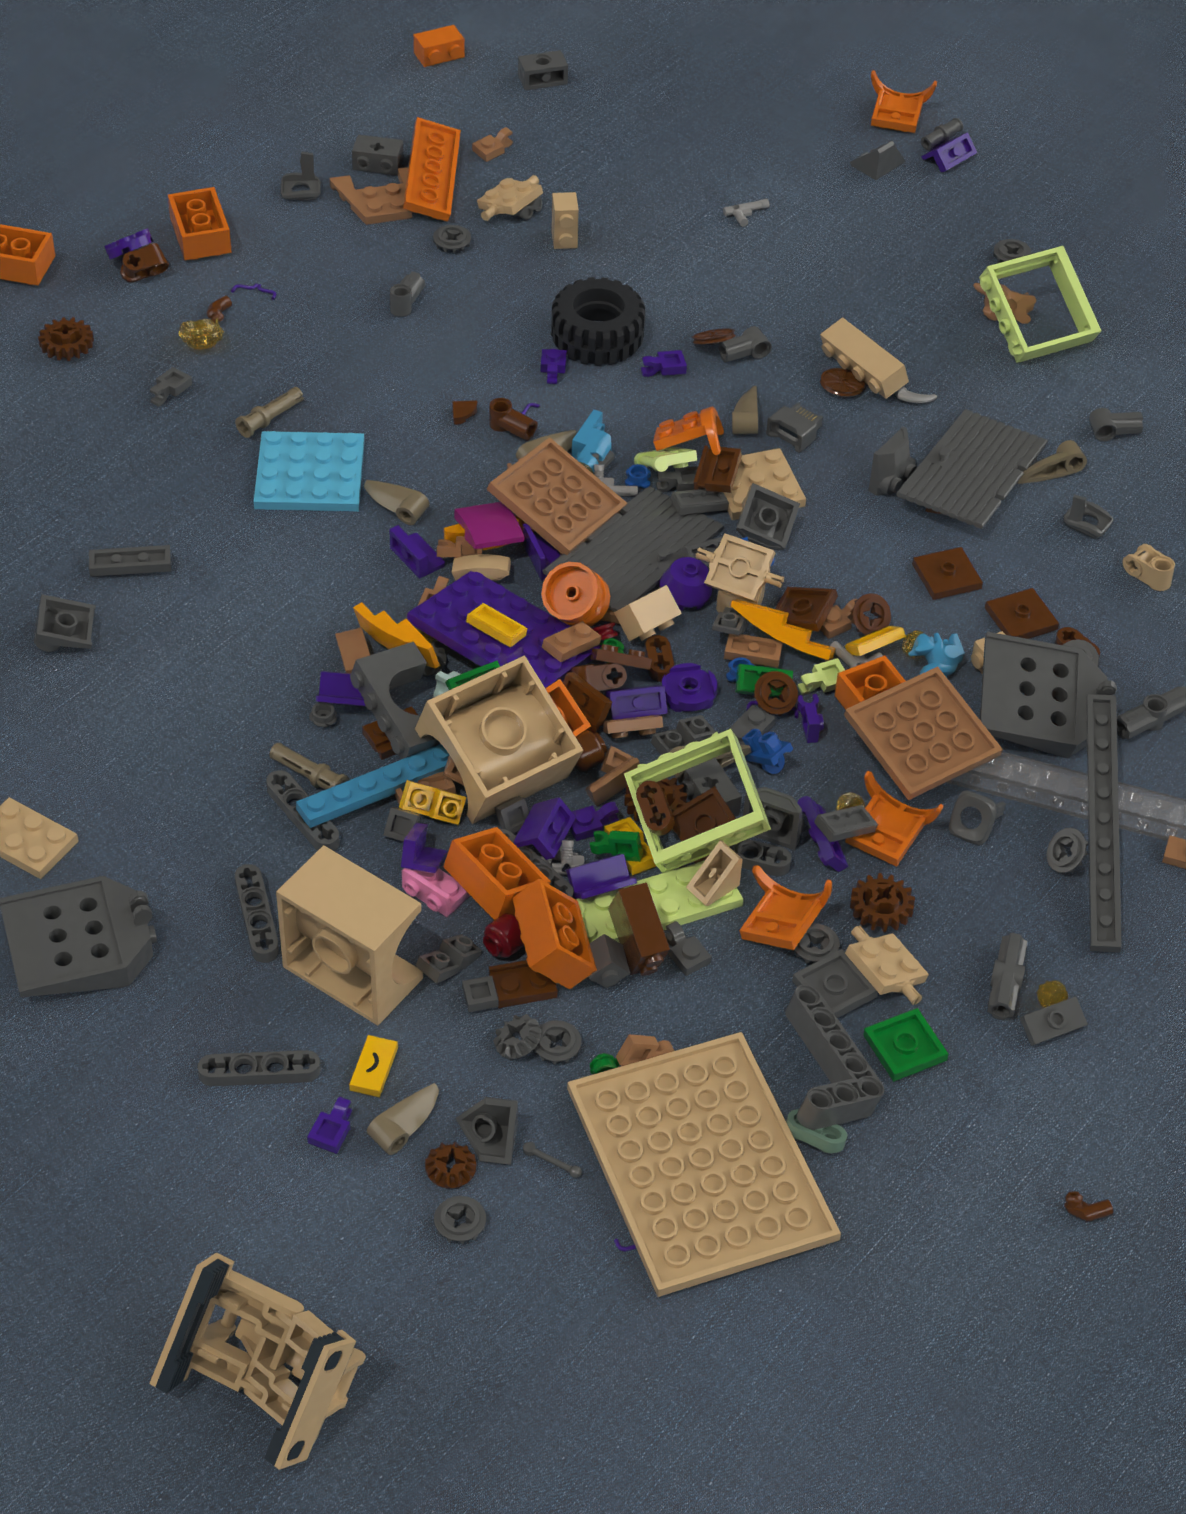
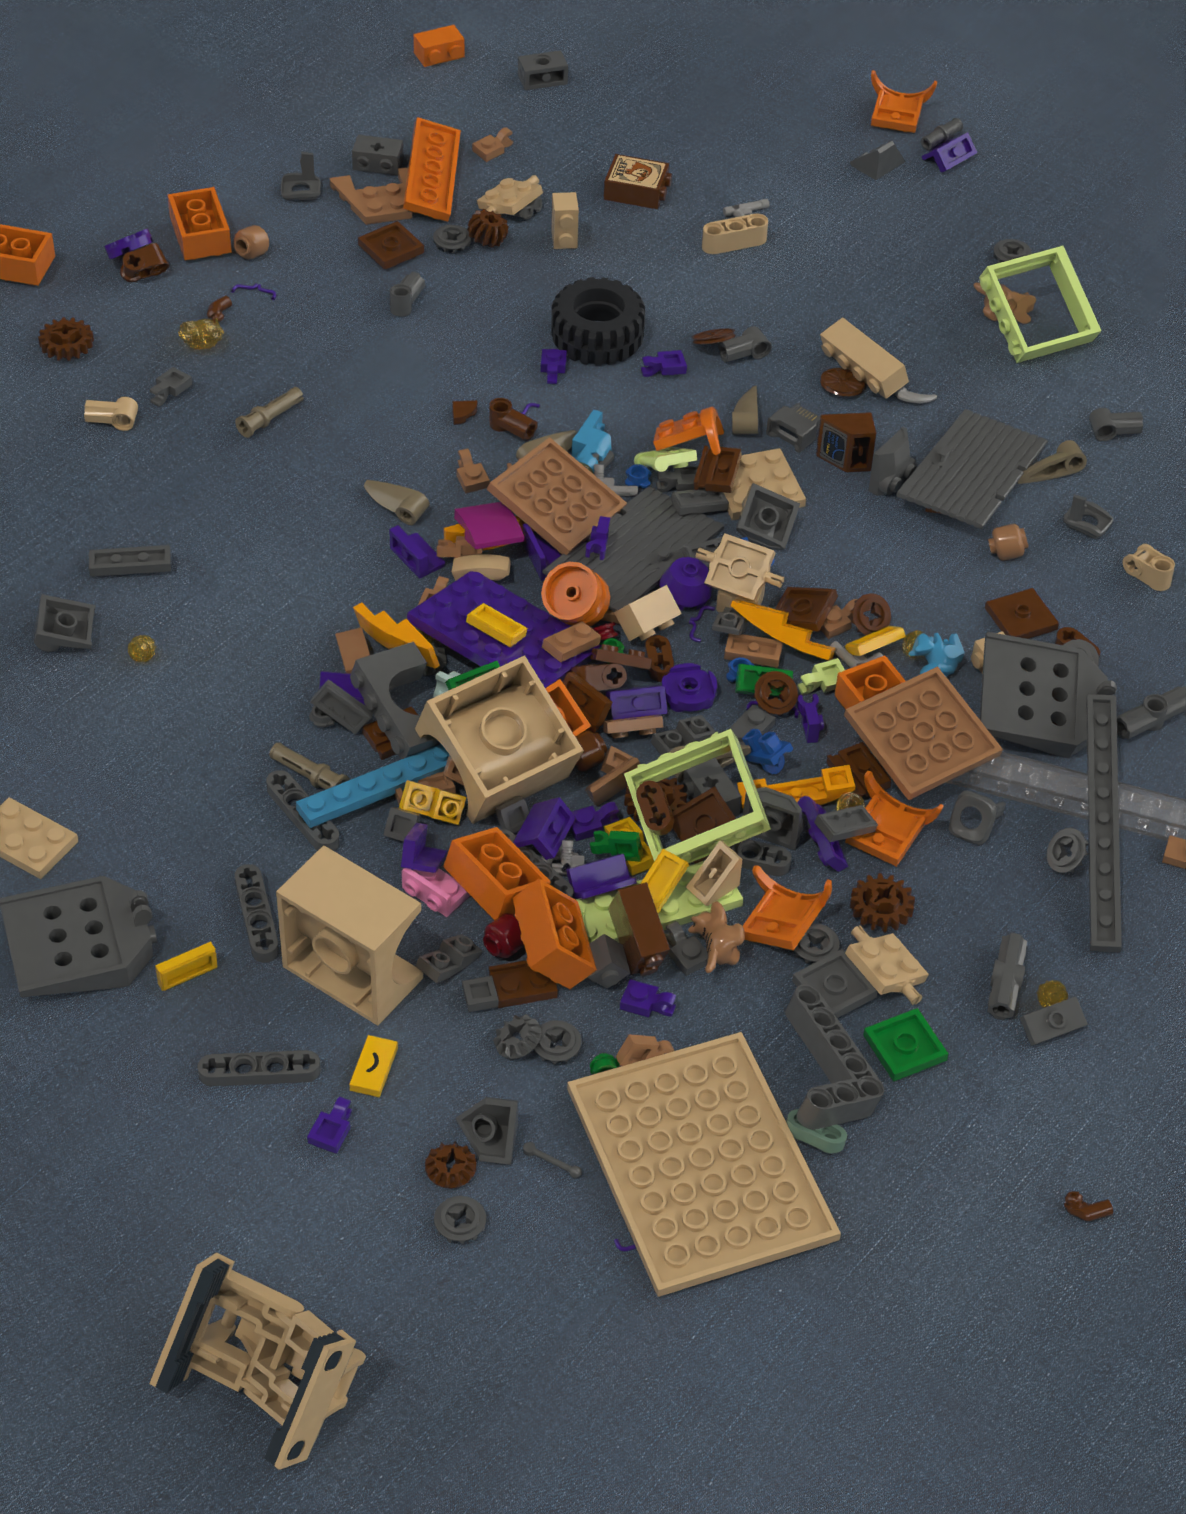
medium azure plate [254,431,364,512] -> none
dark tan piece [367,1083,439,1155] -> none
reddish brown plate [912,547,983,600] -> none
none -> tan piece [84,397,138,431]
none -> clear yellow plate [128,635,157,662]
none -> yellow tile [155,941,218,991]
none -> medium nougat head [234,225,269,260]
none -> dark grey plate [310,679,373,735]
none -> reddish brown plate [358,221,424,270]
none -> medium nougat plate [457,448,490,494]
none -> reddish brown gear [467,209,509,248]
none -> dark purple plate [585,516,610,560]
none -> brick [604,154,672,209]
none -> dark purple plate [620,979,676,1017]
none -> yellow tile [640,849,689,914]
none -> medium nougat animal [688,901,745,973]
none -> dark purple piece [689,605,715,643]
none -> tan beam [702,214,768,254]
none -> light orange slope [737,765,855,808]
none -> reddish brown slope [816,412,876,472]
none -> reddish brown plate [826,742,891,802]
none -> medium nougat head [988,524,1028,561]

